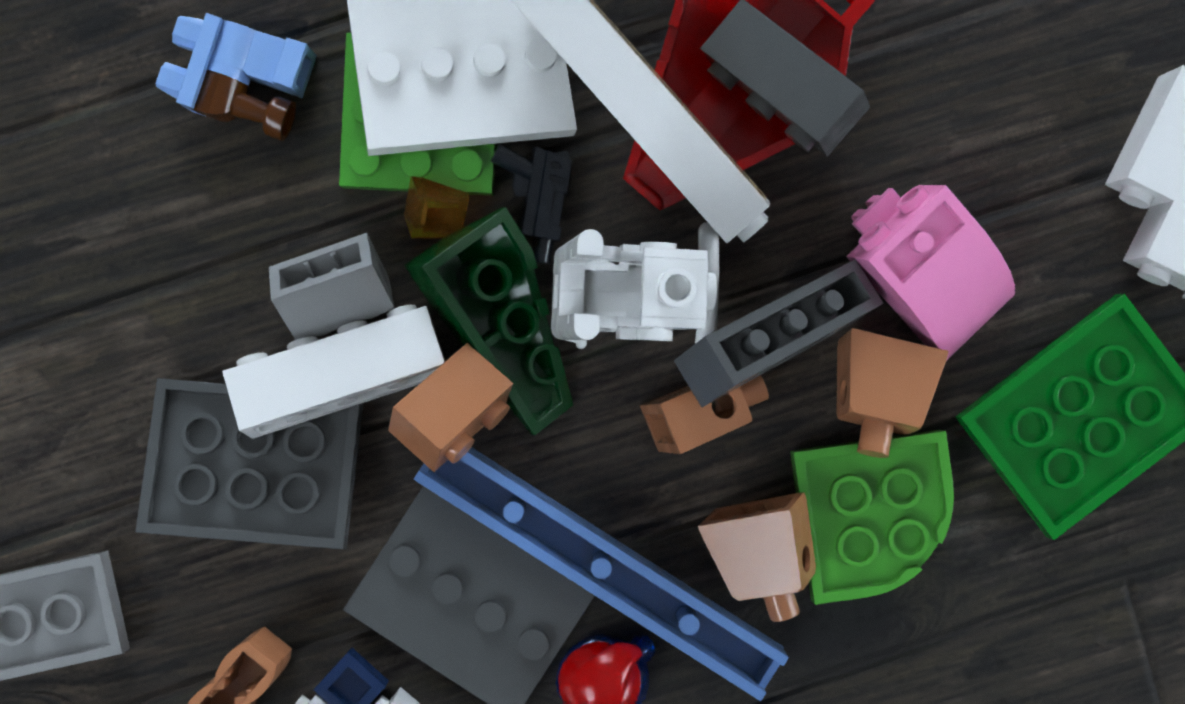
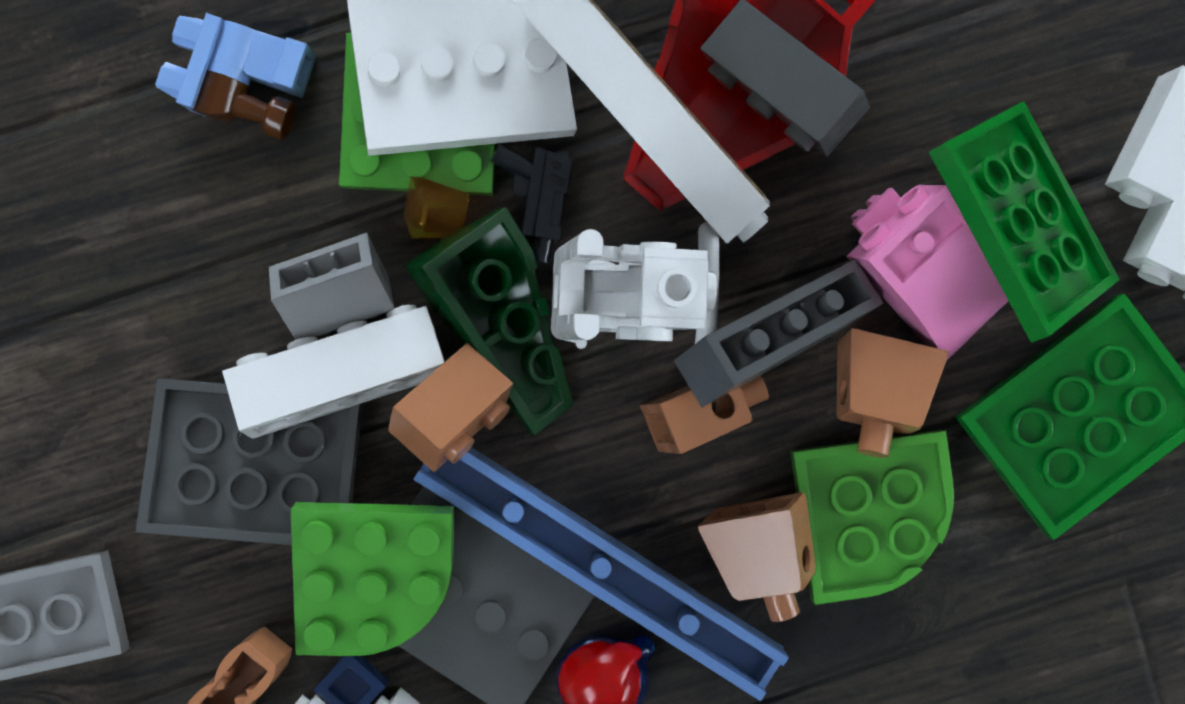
none -> bright green plate [291,502,454,656]
none -> green plate [929,101,1120,343]

